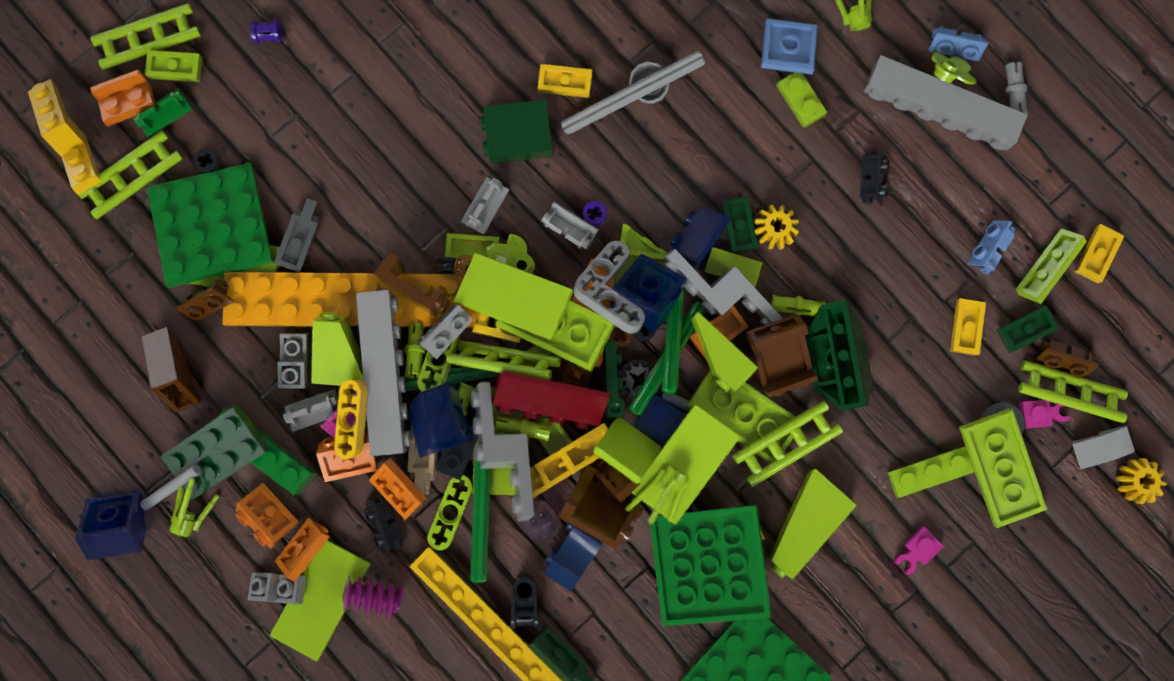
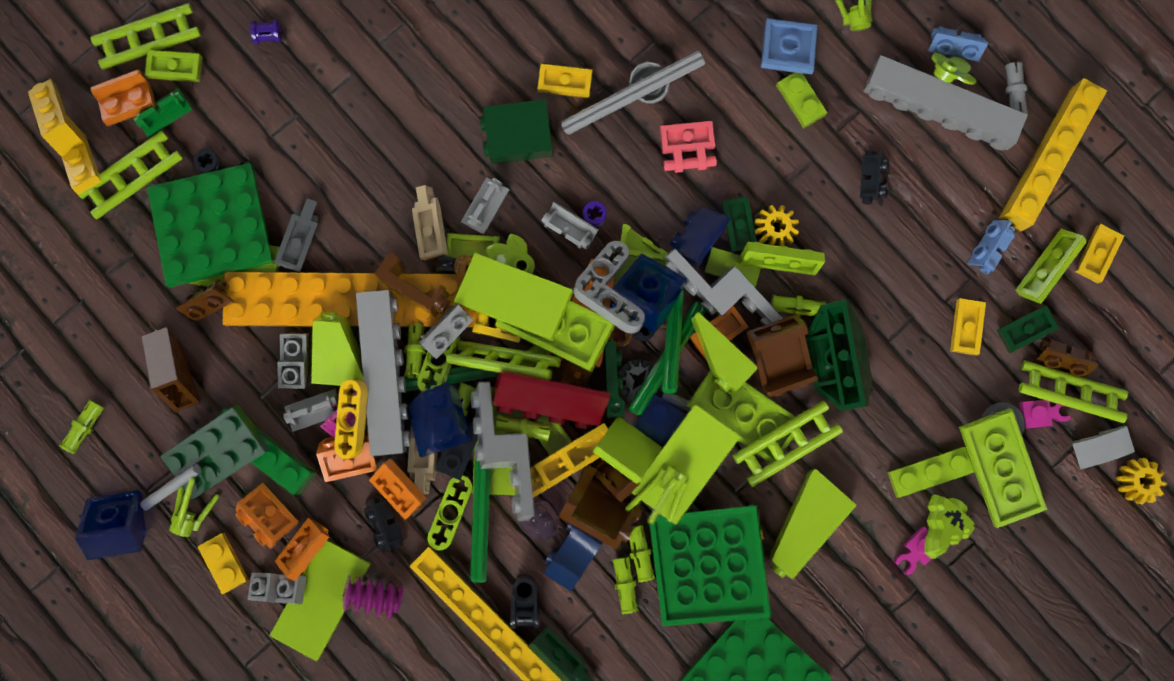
none -> lime pin [59,399,105,454]
none -> yellow plate [198,533,249,594]
none -> tan hinge [412,185,448,260]
none -> lime pin [612,556,638,614]
none -> lime pin [629,525,655,582]
none -> coral plate [660,121,717,173]
none -> lime plate [740,242,825,276]
none -> lime rock [925,494,975,559]
none -> yellow brick [999,78,1107,231]

